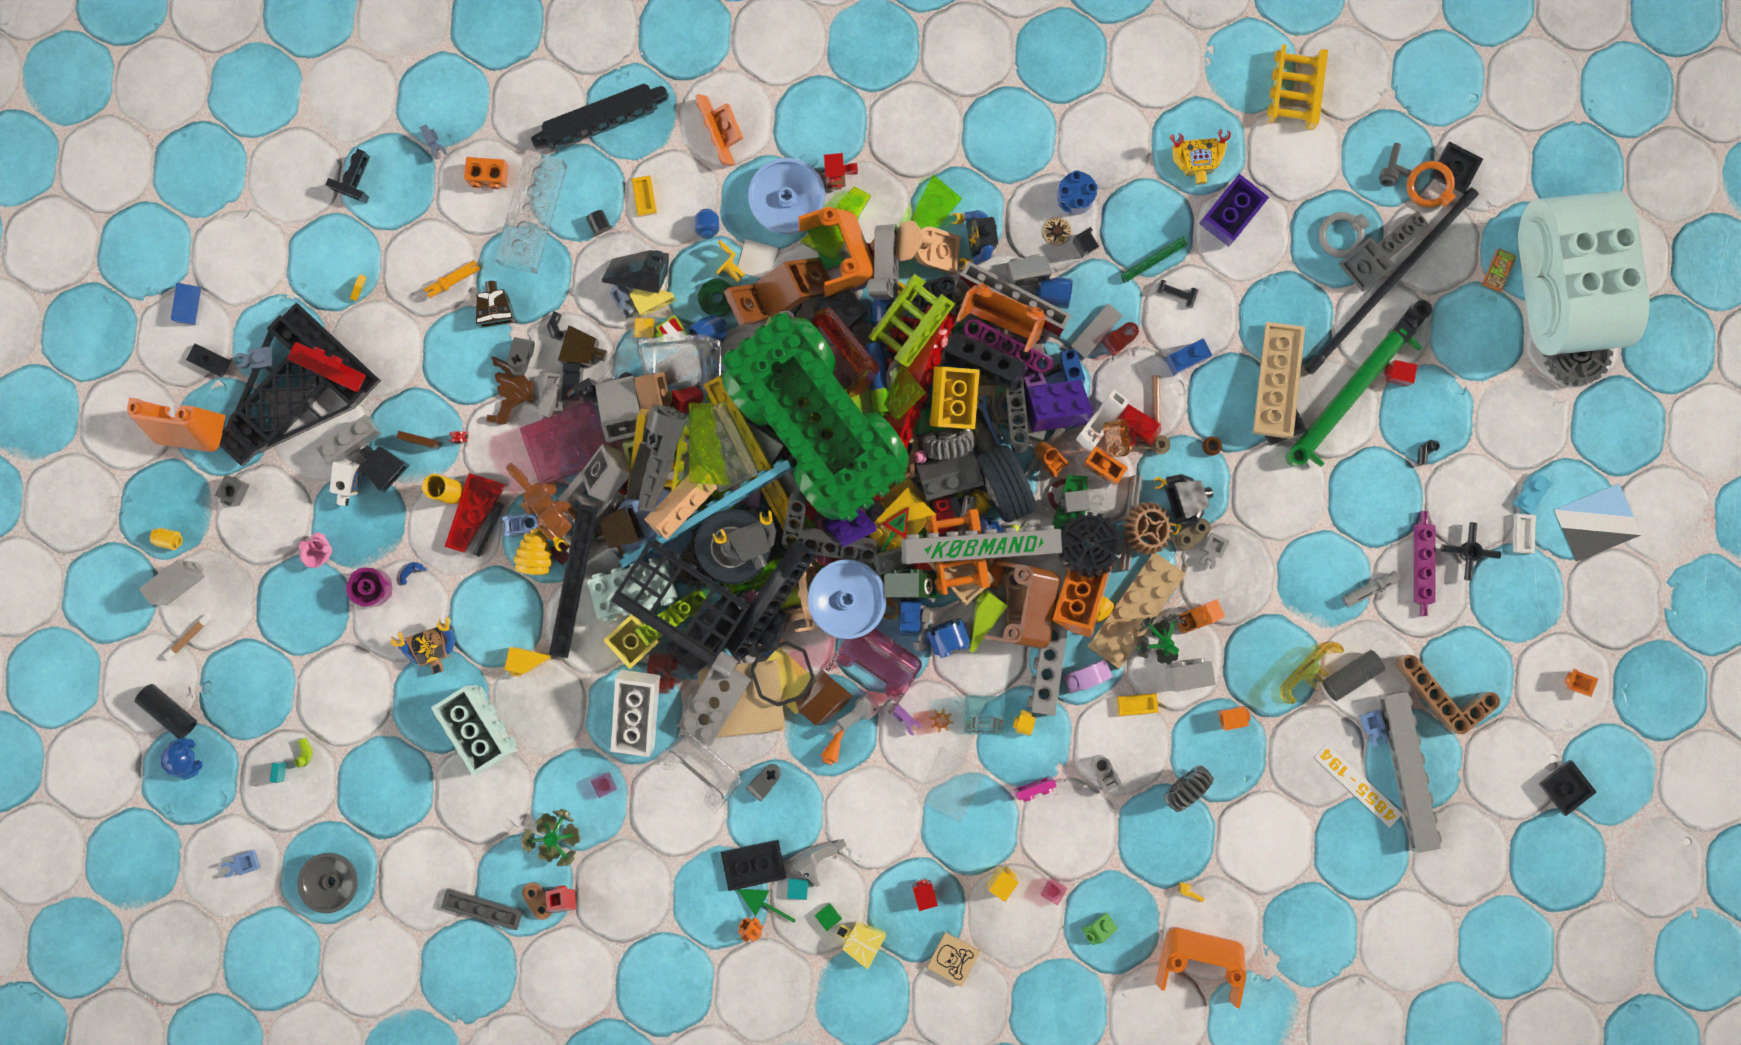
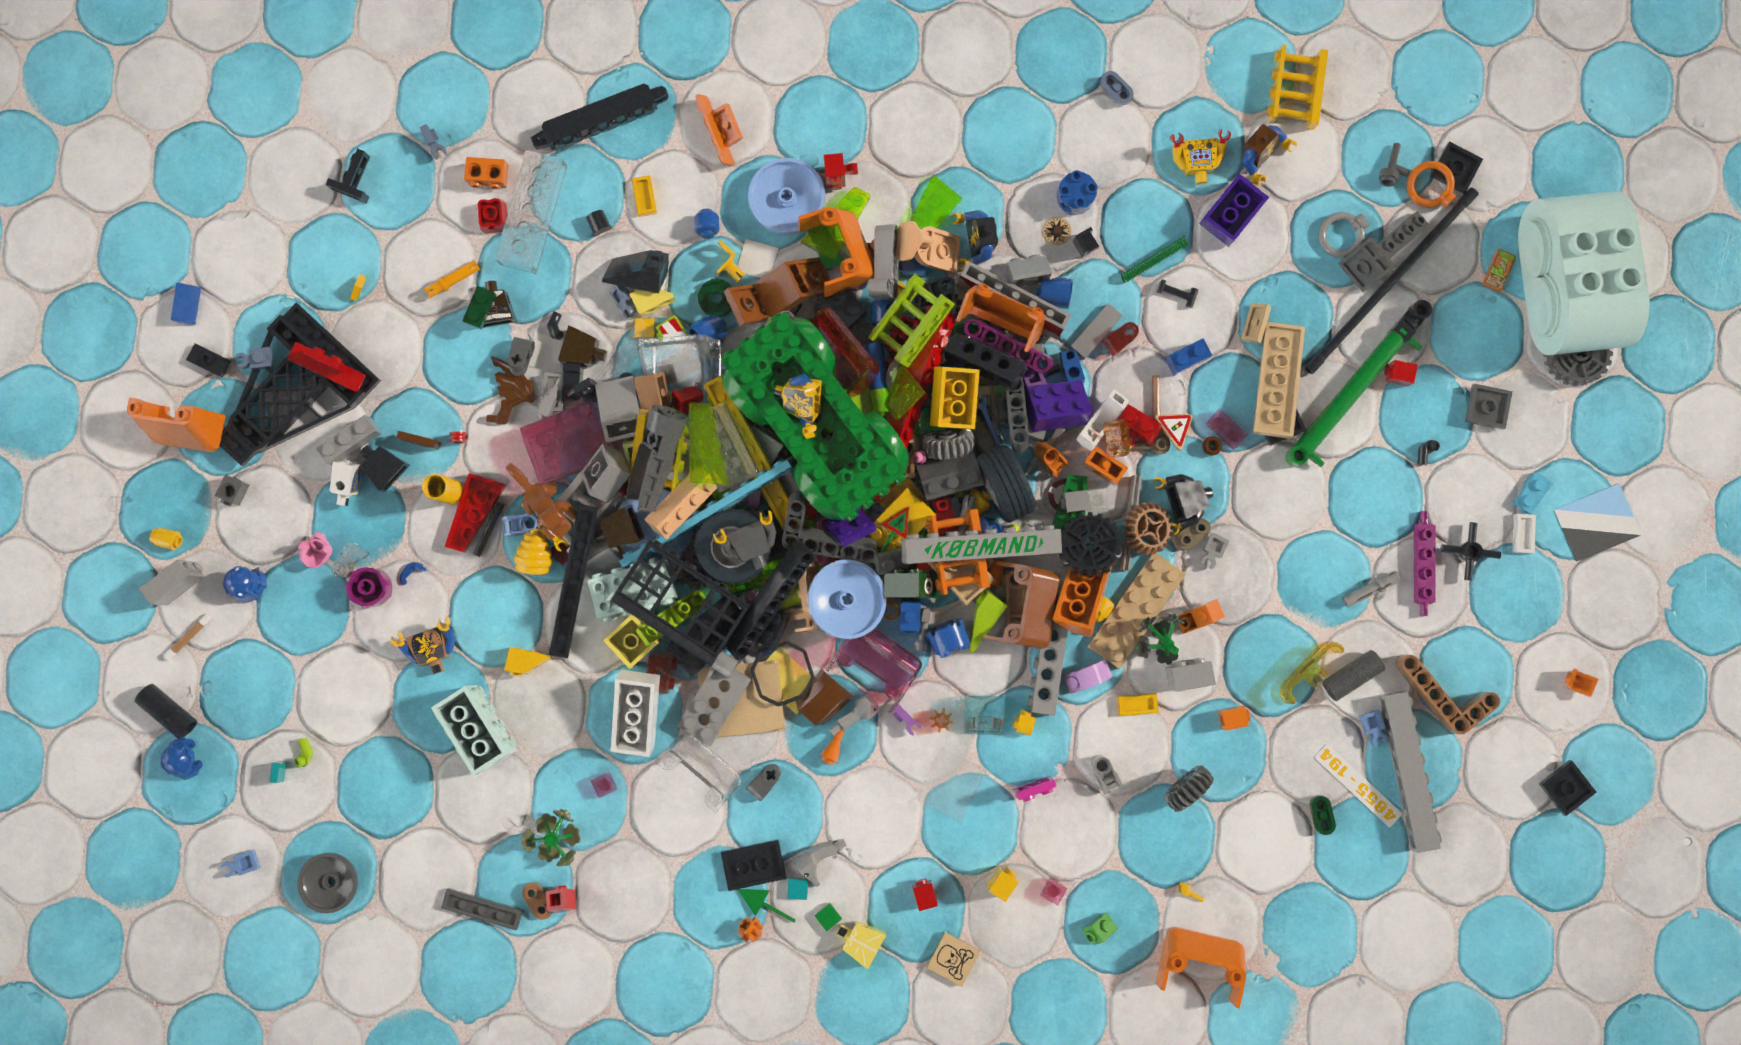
none -> blue helmet [223,566,267,602]
none -> clear leg [332,542,369,578]
none -> dark green plate [462,286,497,330]
none -> red piece [477,198,508,233]
none -> torso [774,374,821,439]
none -> blue brick [898,257,926,277]
none -> sand blue plate [1100,71,1134,105]
none -> piece [1154,414,1192,451]
none -> clear pink plate [1205,409,1248,450]
none -> torso [1241,124,1297,186]
none -> tan plate [1241,303,1271,343]
none -> dark green plate [1309,795,1336,835]
none -> dark grey plate [1465,383,1513,430]

